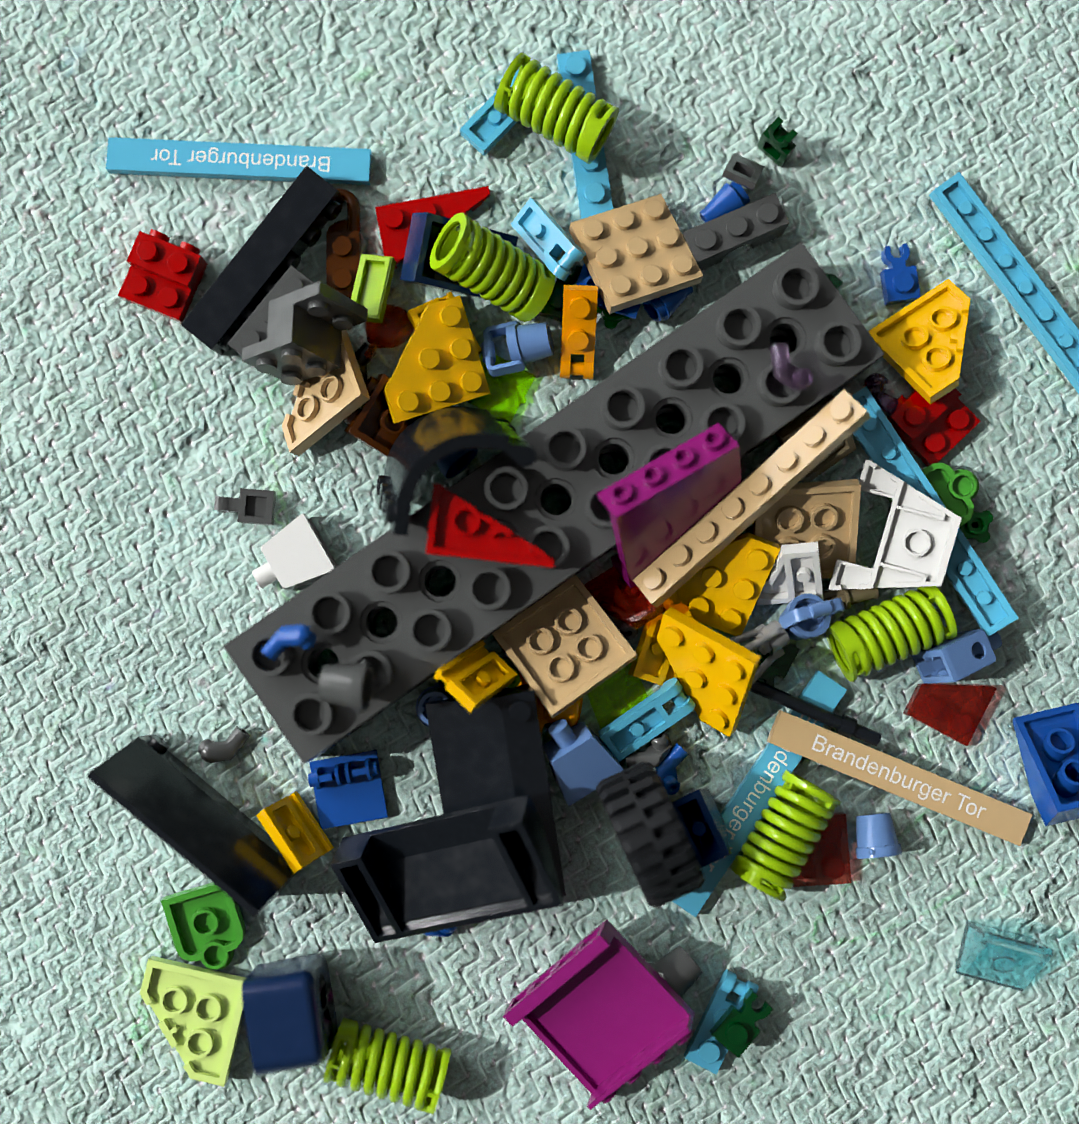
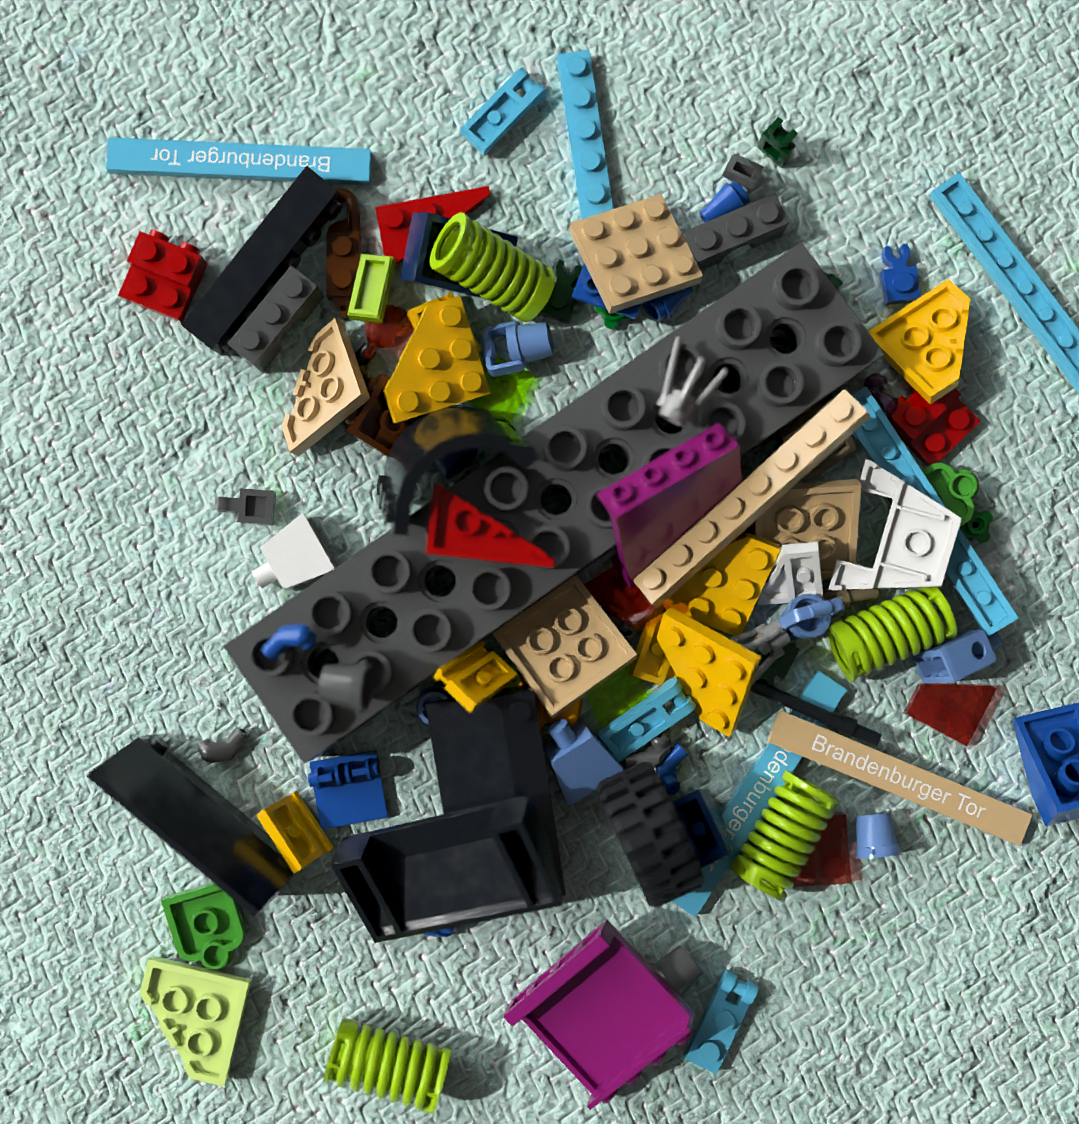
dark grey bracket [242,281,368,385] -> none
dark blue piece [242,954,338,1076] -> none
lime piece [493,52,619,164] -> none
medium azure plate [511,198,586,281] -> none
light orange plate [560,285,598,380] -> none
dark green plate [710,988,773,1059] -> none
clear purple arm [770,343,813,391] -> none
clear light blue slope [955,920,1053,991] -> none
none -> light grey plant [657,336,728,427]

